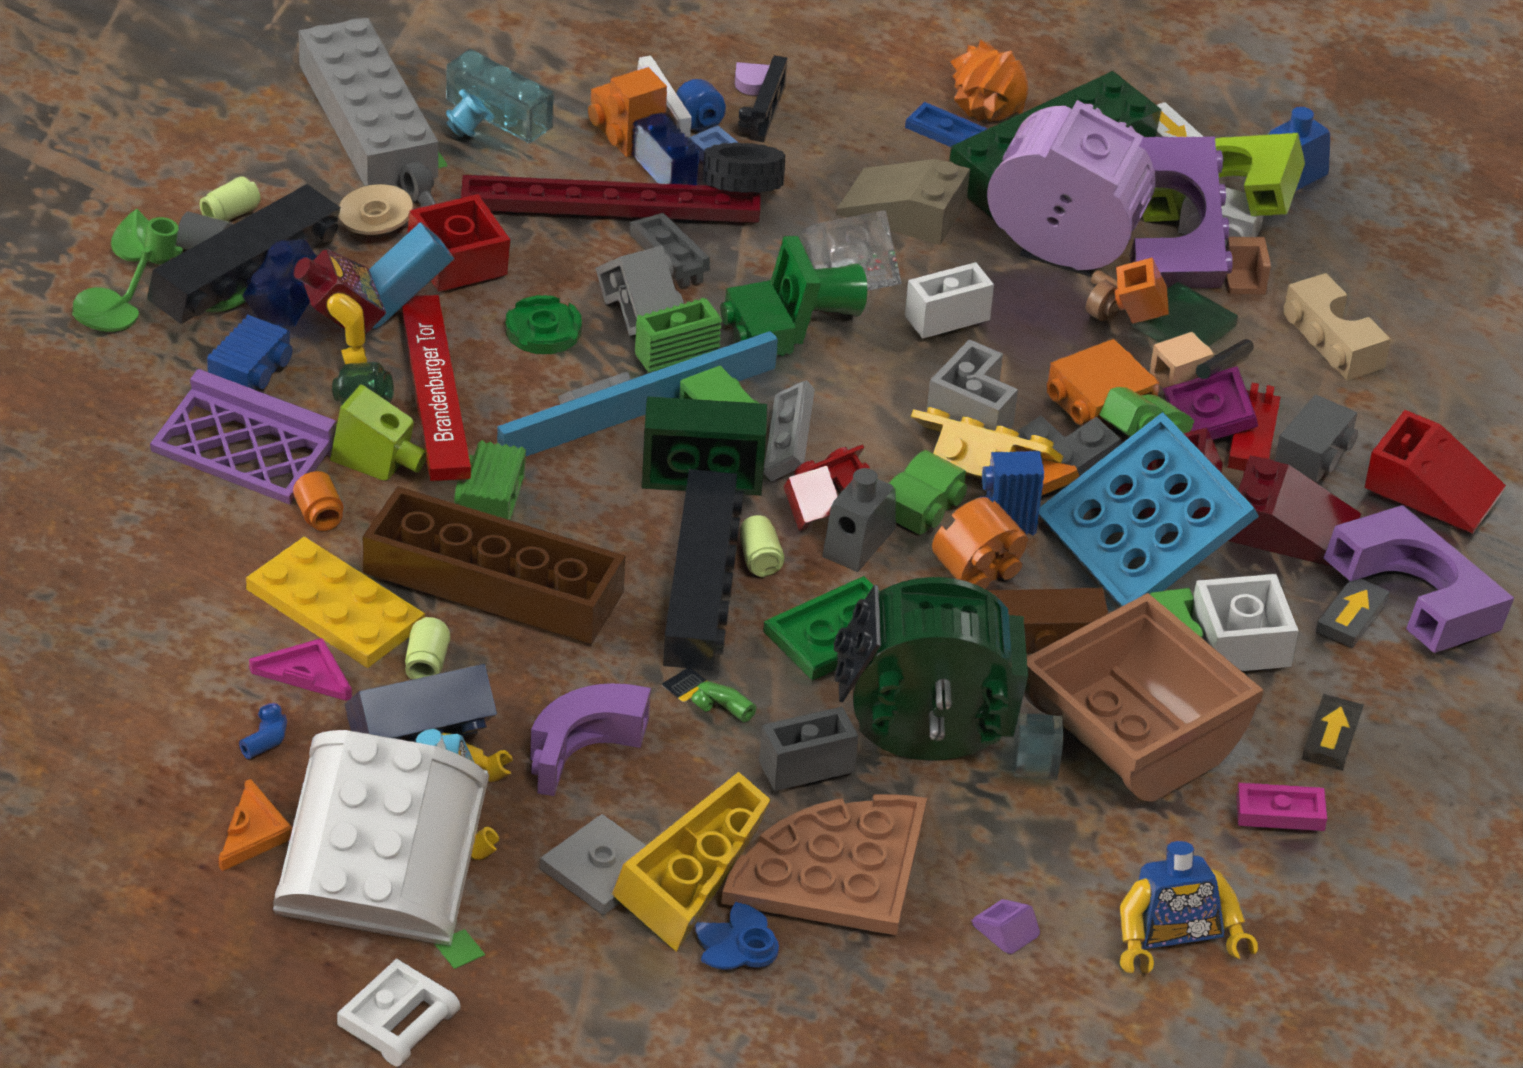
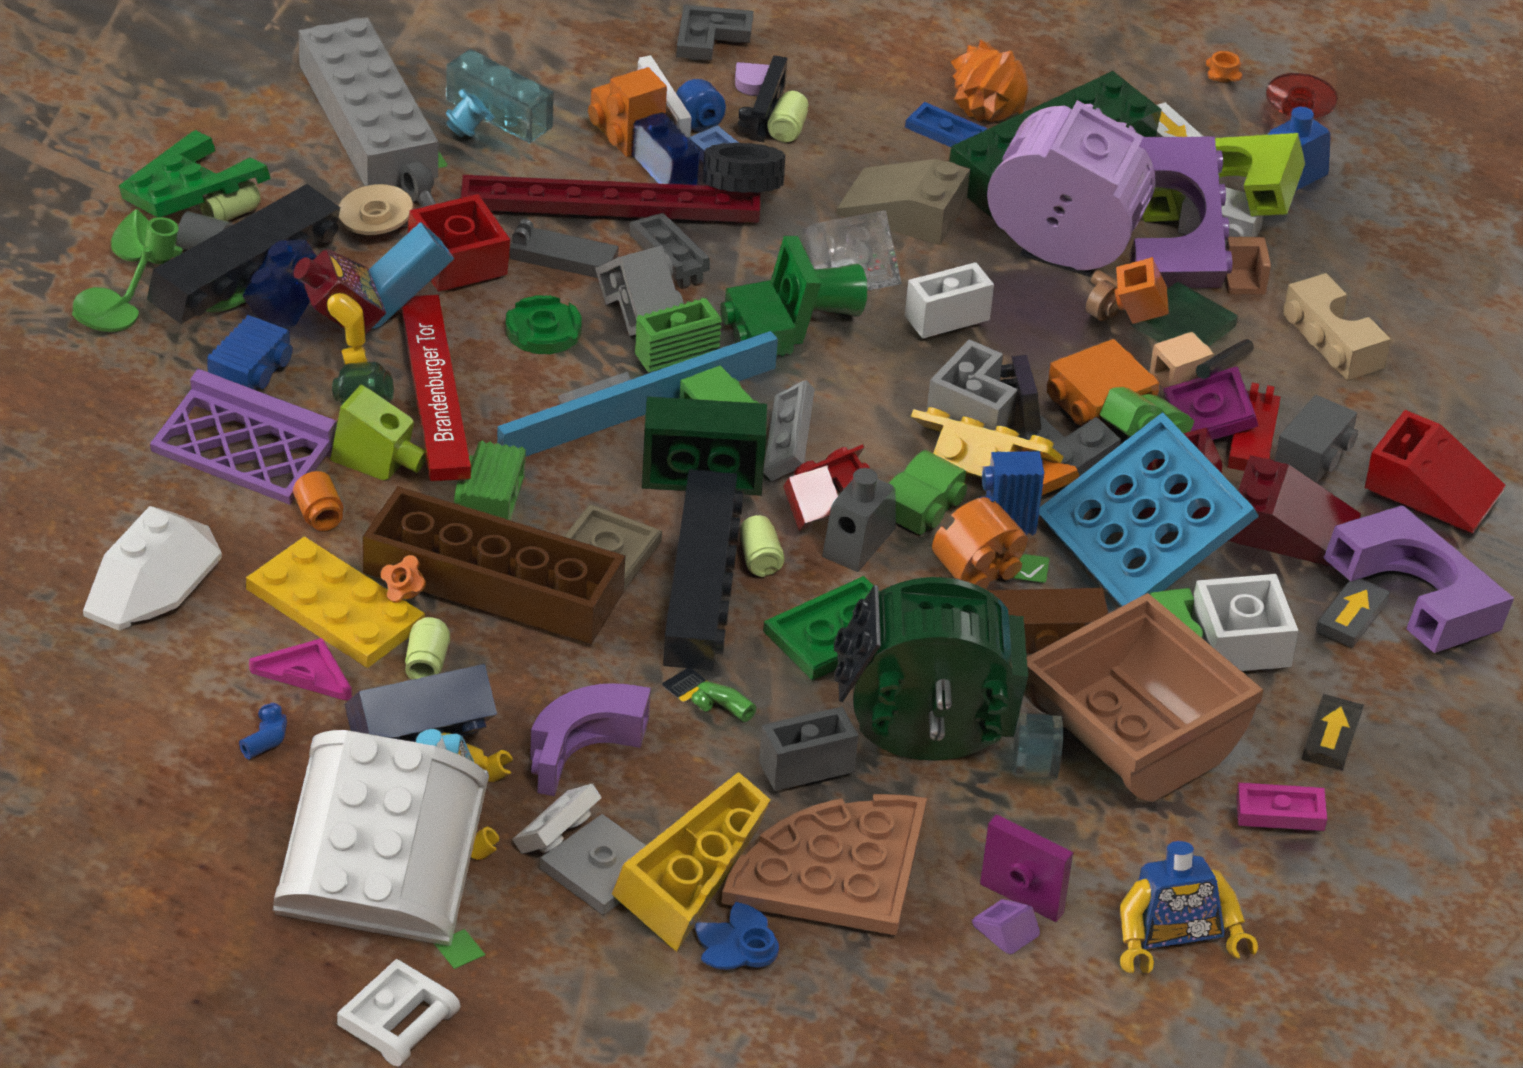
orange tile [219,779,293,871] -> none
none -> white wedge [83,506,222,631]
none -> green wing [118,130,271,217]
none -> orange plate [381,555,426,602]
none -> dark grey hinge [510,219,619,278]
none -> white plate [512,783,602,854]
none -> dark tan plate [564,504,662,590]
none -> dark grey plate [676,5,754,60]
none -> yellowish green piece [767,91,808,143]
none -> magenta plate [980,814,1073,922]
none -> black hinge [1000,355,1042,432]
none -> bright green sticker [1014,554,1050,583]
none -> orange plate [1206,51,1242,83]
none -> clear red dish [1266,73,1337,119]

